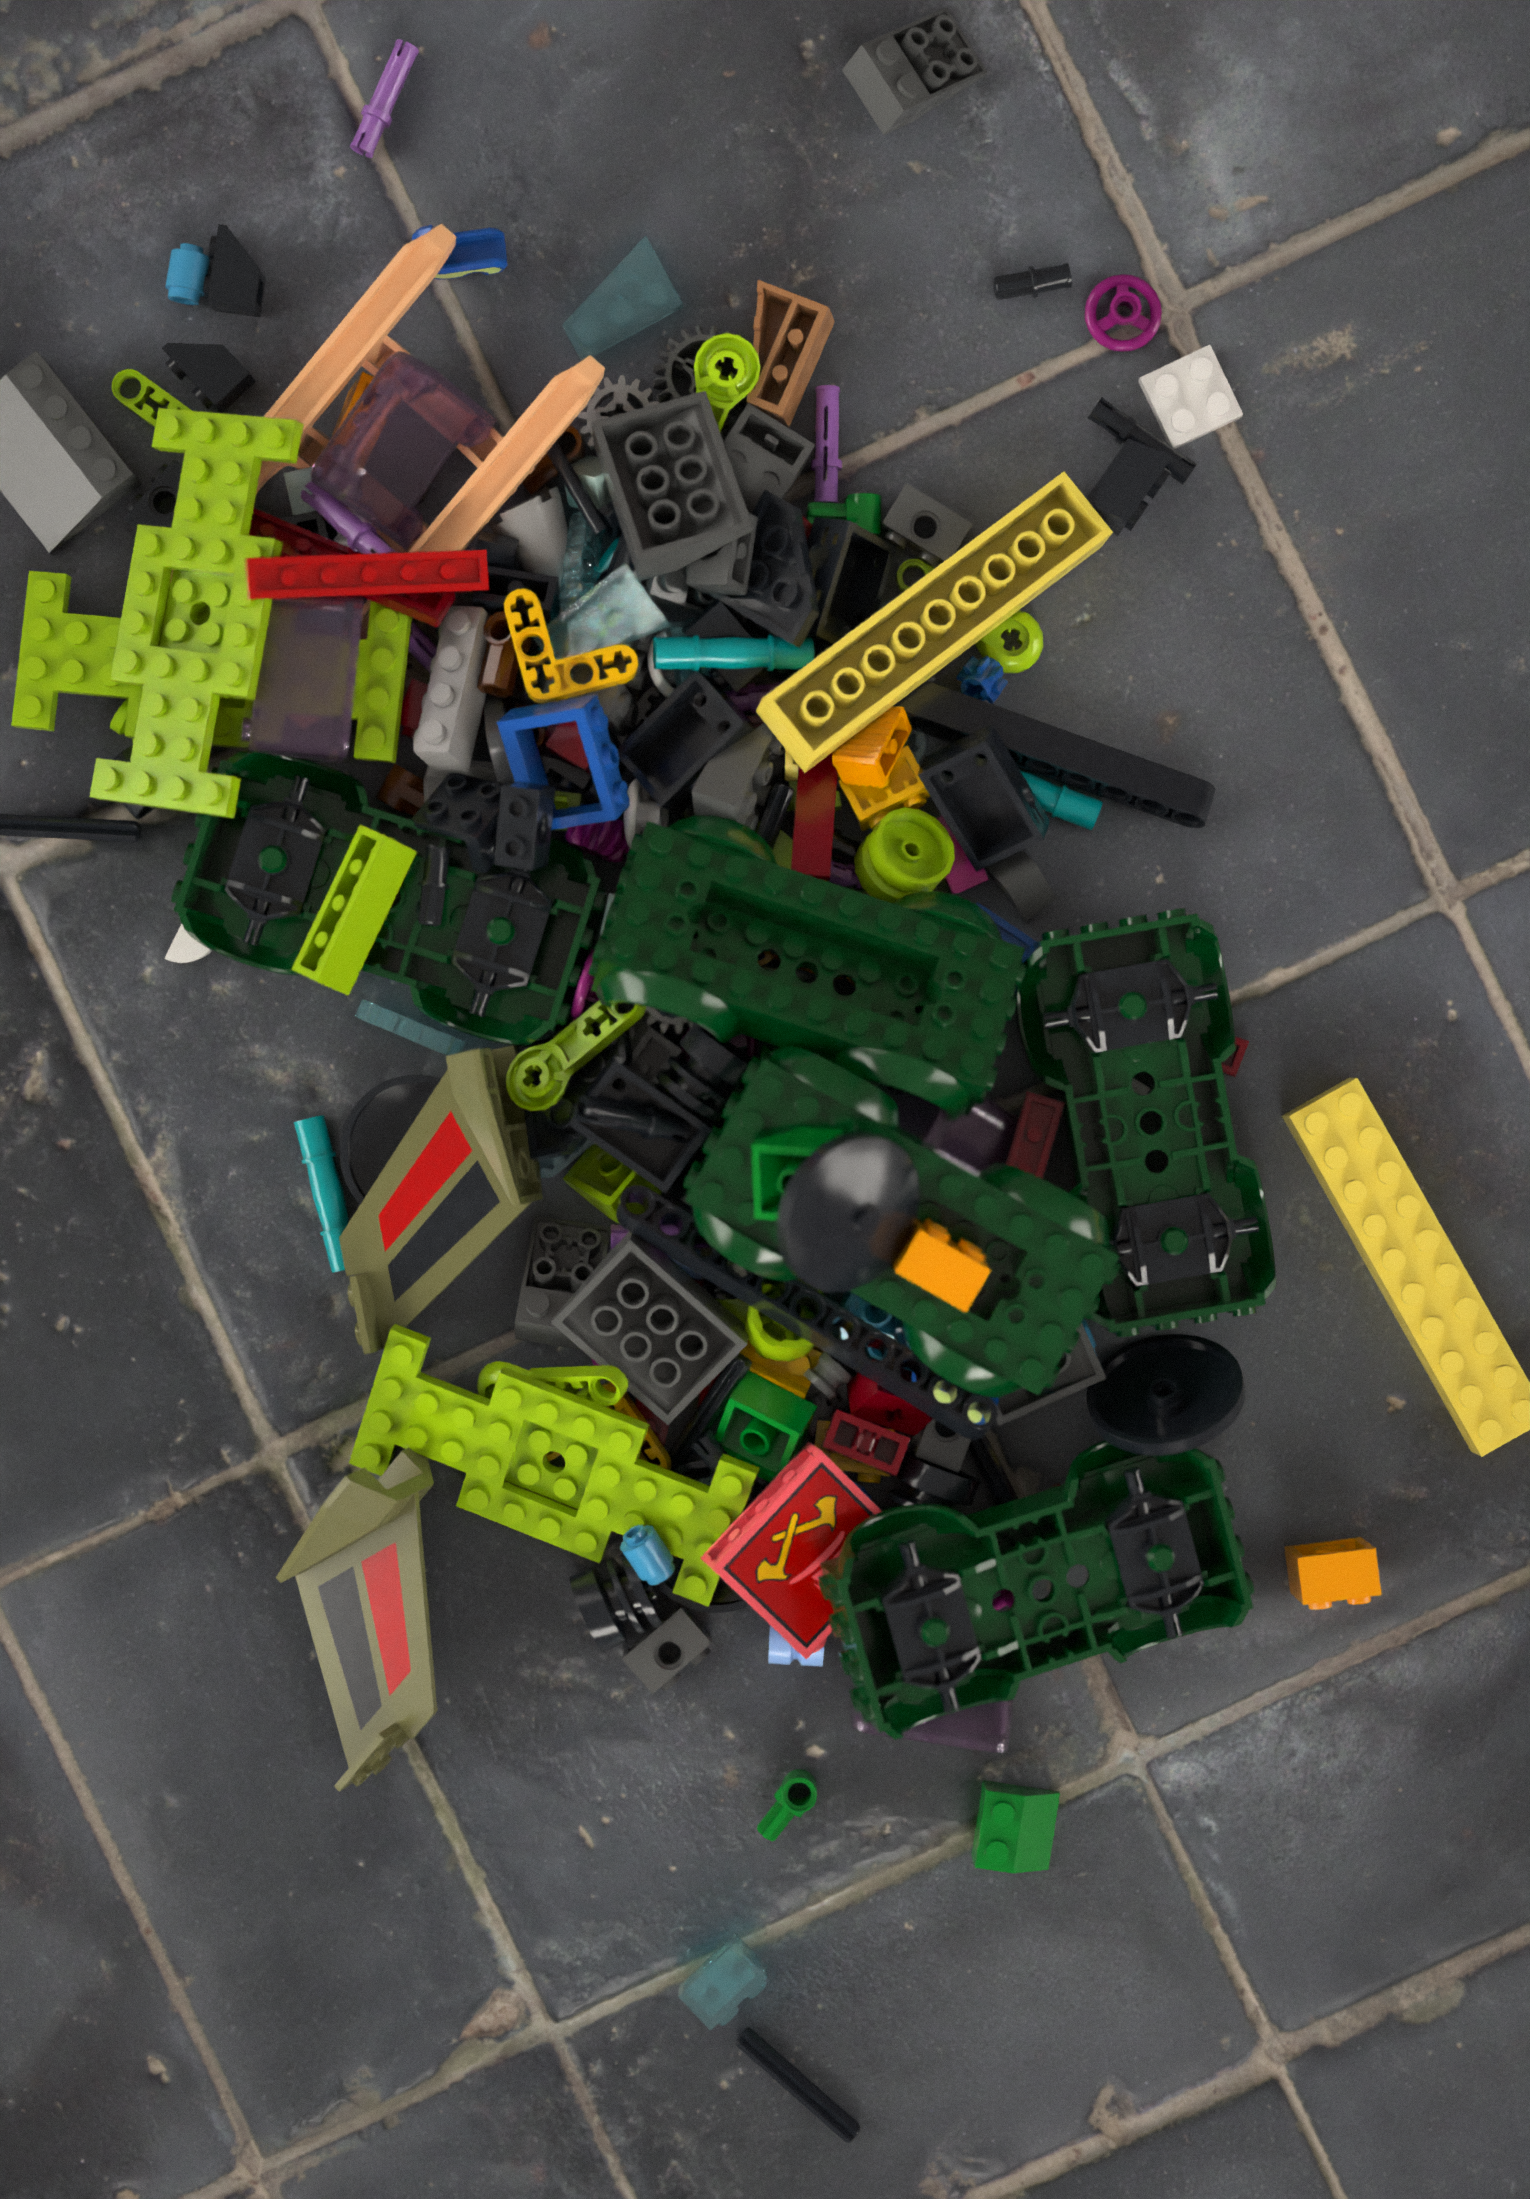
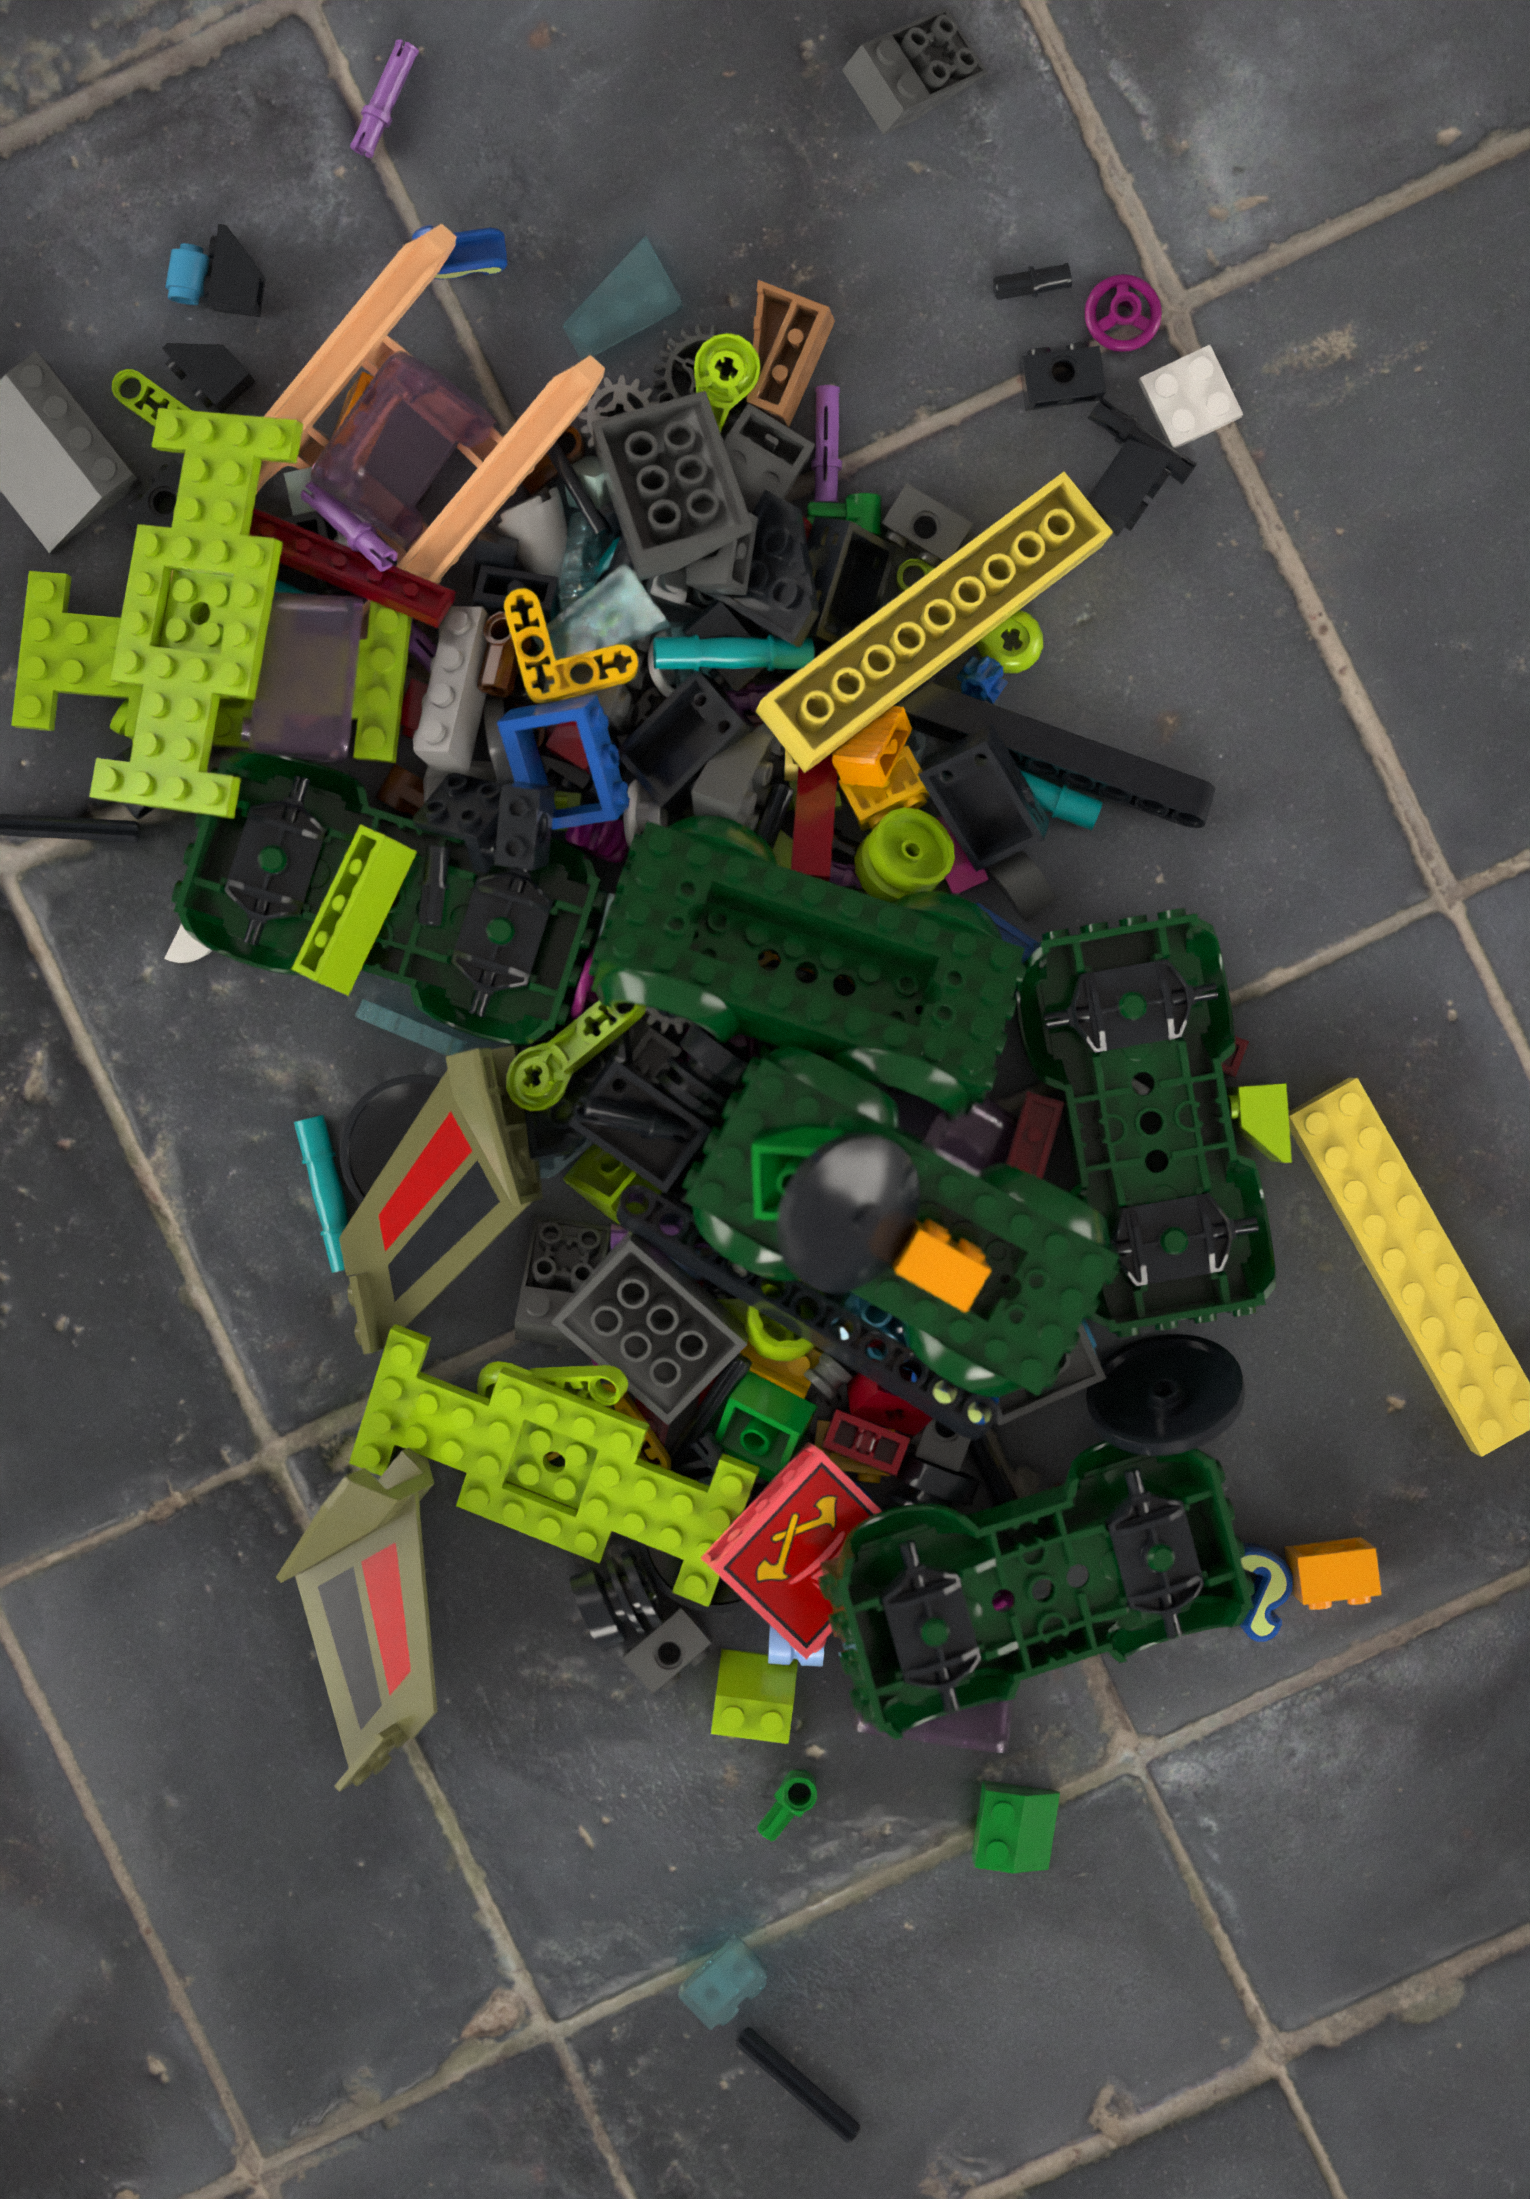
red plate [245,550,489,600] -> none
dark azure brick [620,1525,675,1585] -> none
none -> lime slope [711,1648,798,1744]
none -> black brick [1019,342,1106,411]
none -> lime slope [1227,1084,1292,1163]
none -> animal [1240,1543,1293,1642]

